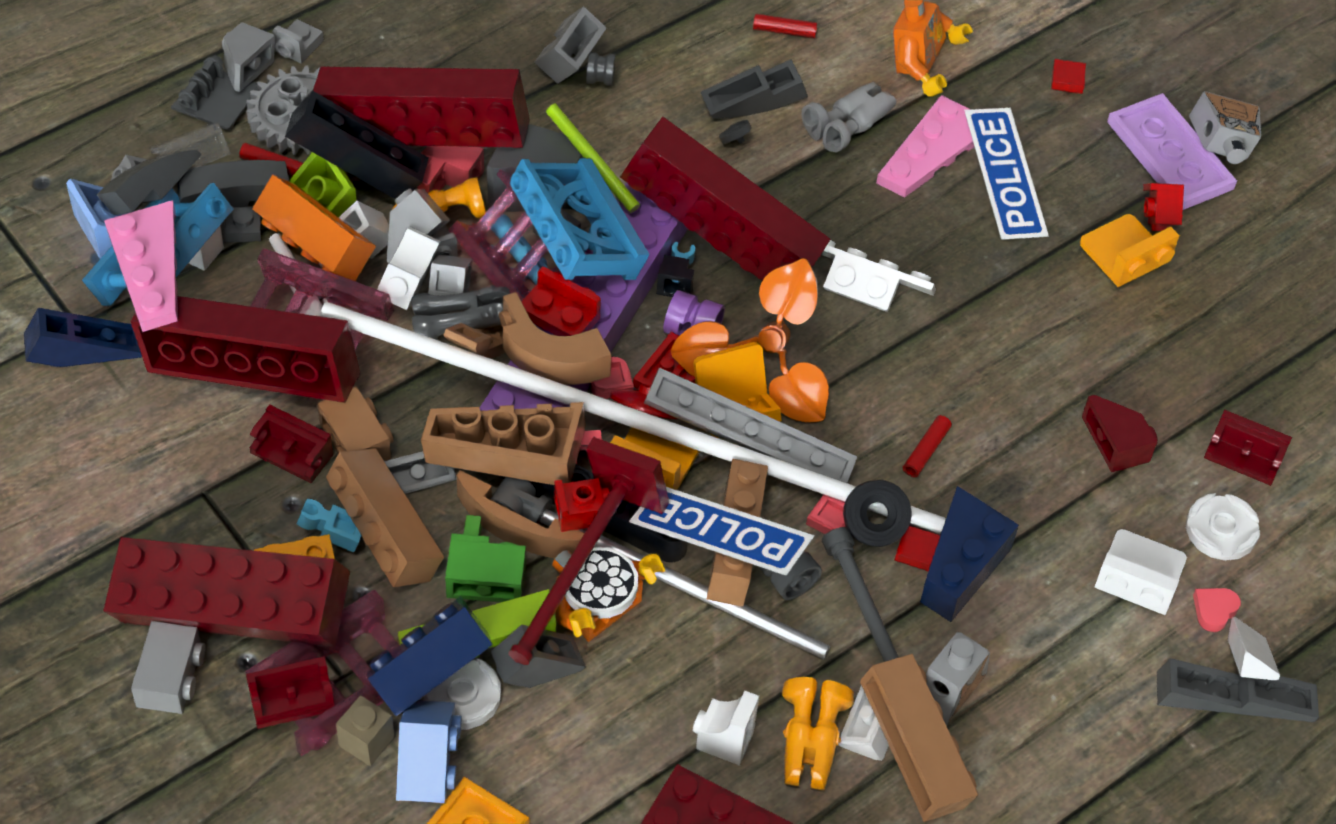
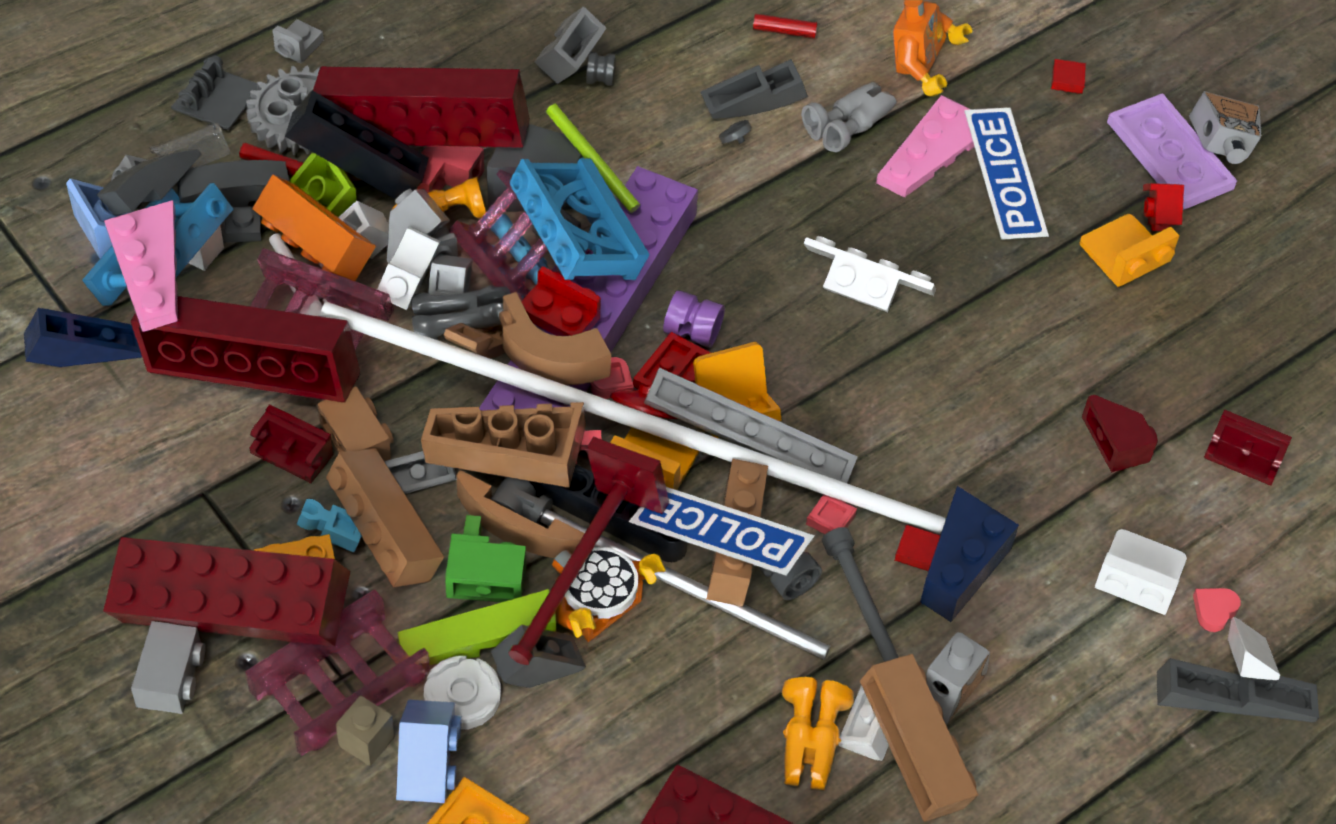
light grey slope [222,22,275,92] -> none
dark red hinge [246,656,336,729] -> none
dark blue wedge [367,596,493,716] -> none
red brick [554,478,609,532] -> none
dark red brick [620,116,831,281] -> none
black piece [656,242,695,297] -> none
orange plant [671,258,829,423] -> none
white arch [693,691,759,766] -> none
black tyre [843,480,912,547] -> none
red piece [903,415,952,477] -> none
white tile [1186,493,1260,561] -> none

